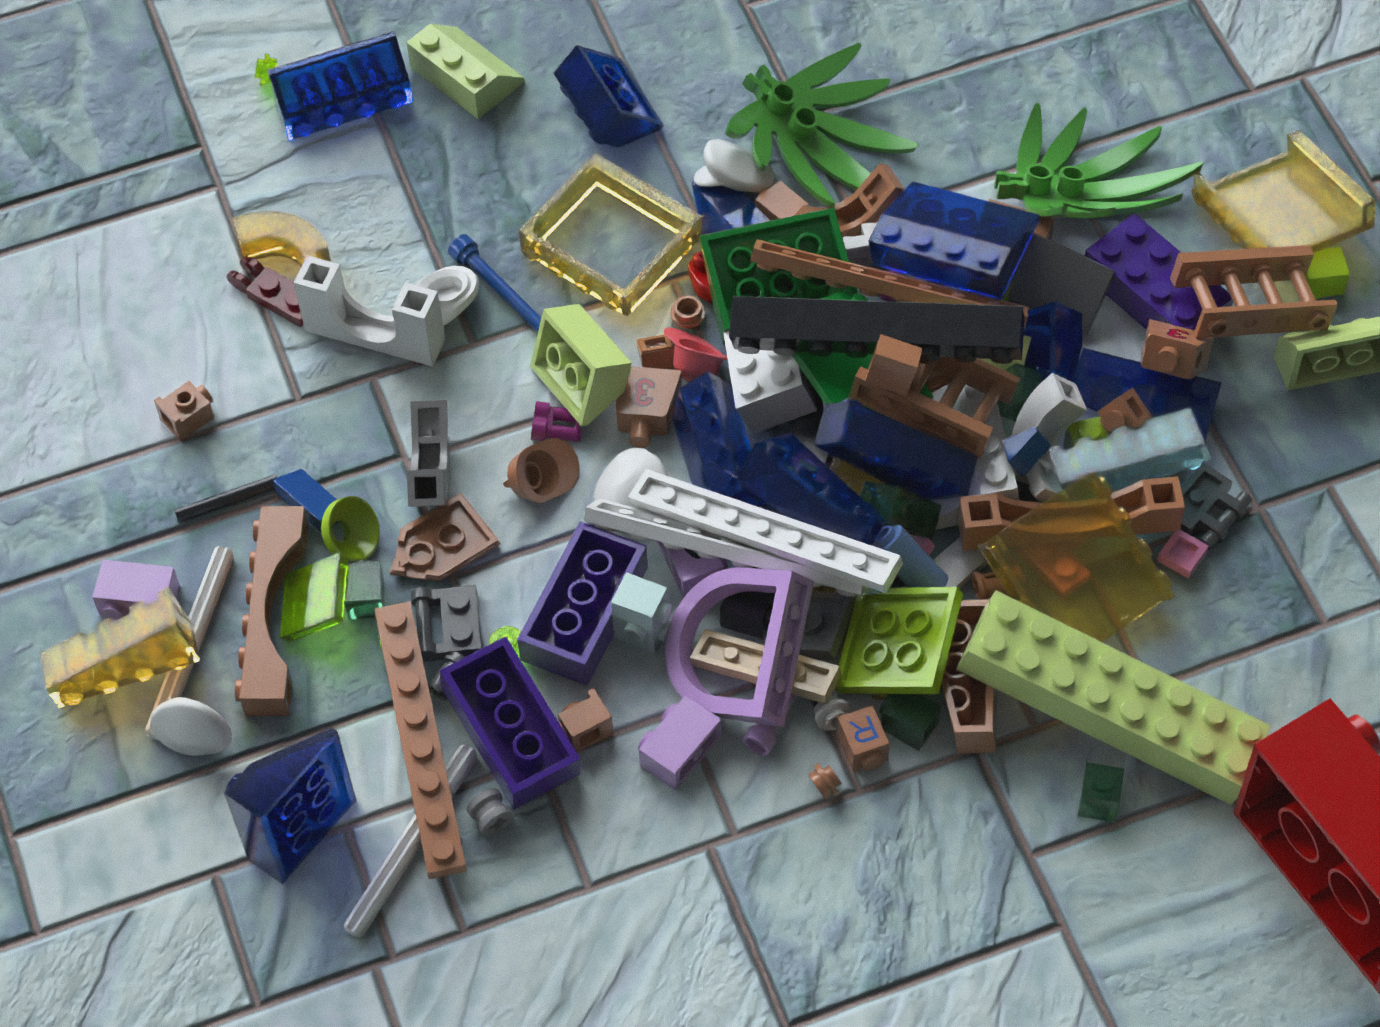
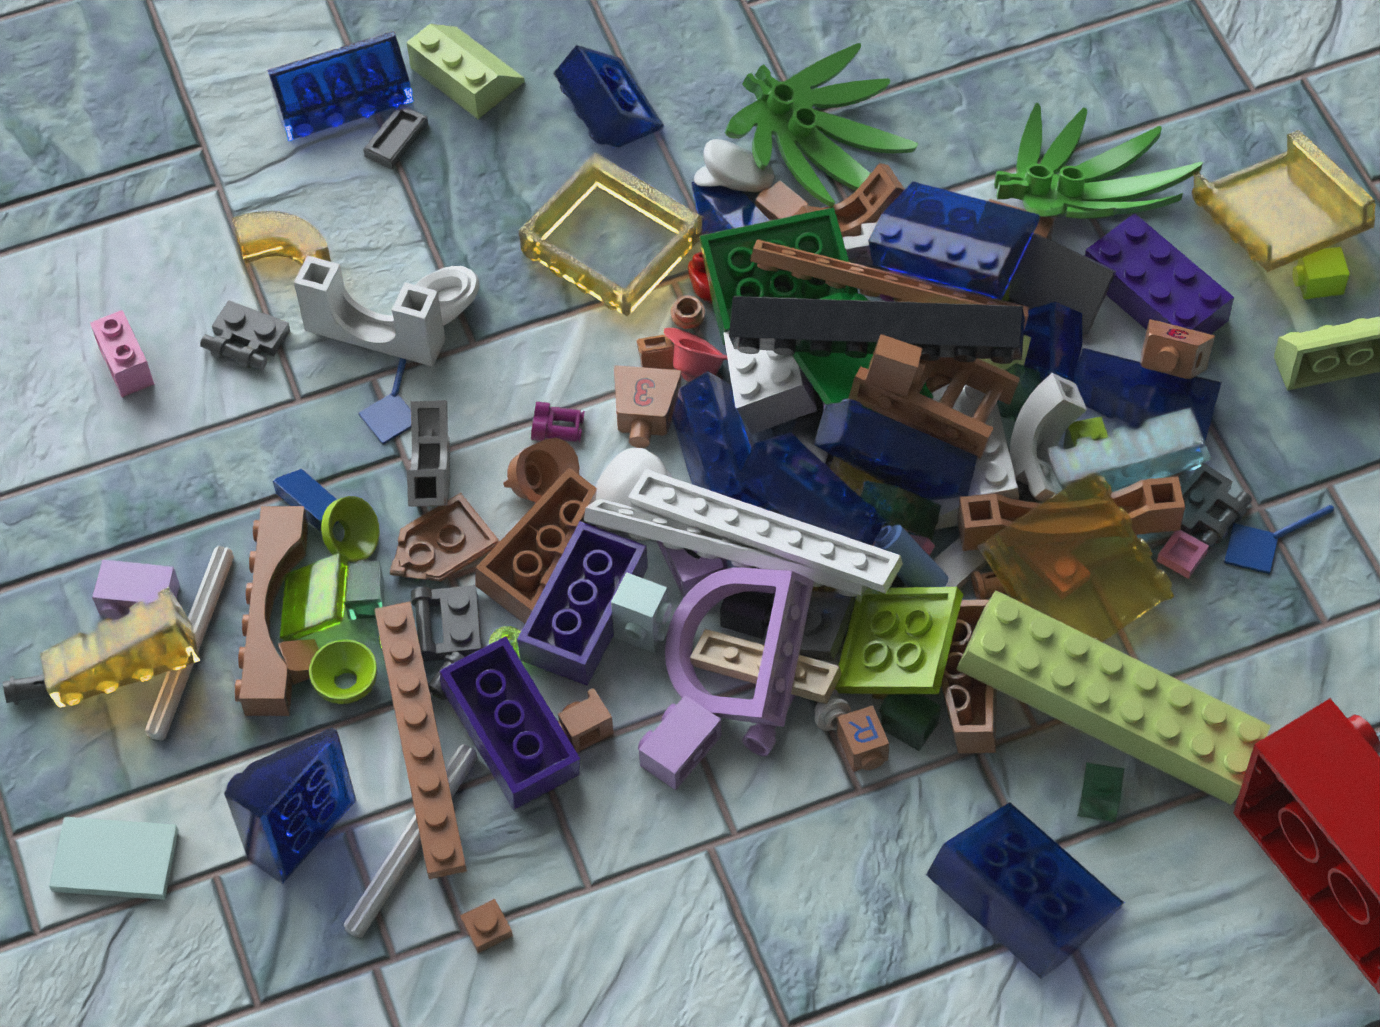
white piece [150,695,232,756] -> none
nougat brick [154,381,214,441] -> none
black bar [174,474,277,523] -> none
hinge [226,255,303,327] -> none
clear neon green plate [254,53,278,86] -> none
blue piece [448,234,541,333] -> none
light grey wheel [466,788,514,837] -> none
yellowish green slope [530,304,632,426] -> none
nougat plate [808,763,842,800] -> none
blue slope [1003,427,1051,477] -> none
nougat brick [1097,388,1153,441] -> none
nougat fence [1170,245,1338,338] -> none
none -> dark grey pin [3,673,52,705]
none -> light aqua tile [49,817,179,900]
none -> bright pink brick [90,310,154,397]
none -> plate [200,300,290,370]
none -> nougat slope [278,639,319,685]
none -> lime piece [309,639,377,704]
none -> piece [358,358,411,445]
none -> dark grey tile [363,104,428,169]
none -> nougat plate [460,899,513,953]
none -> nougat wedge [475,468,597,624]
none -> clear blue slope [926,802,1124,979]
none -> blue piece [1224,505,1334,574]

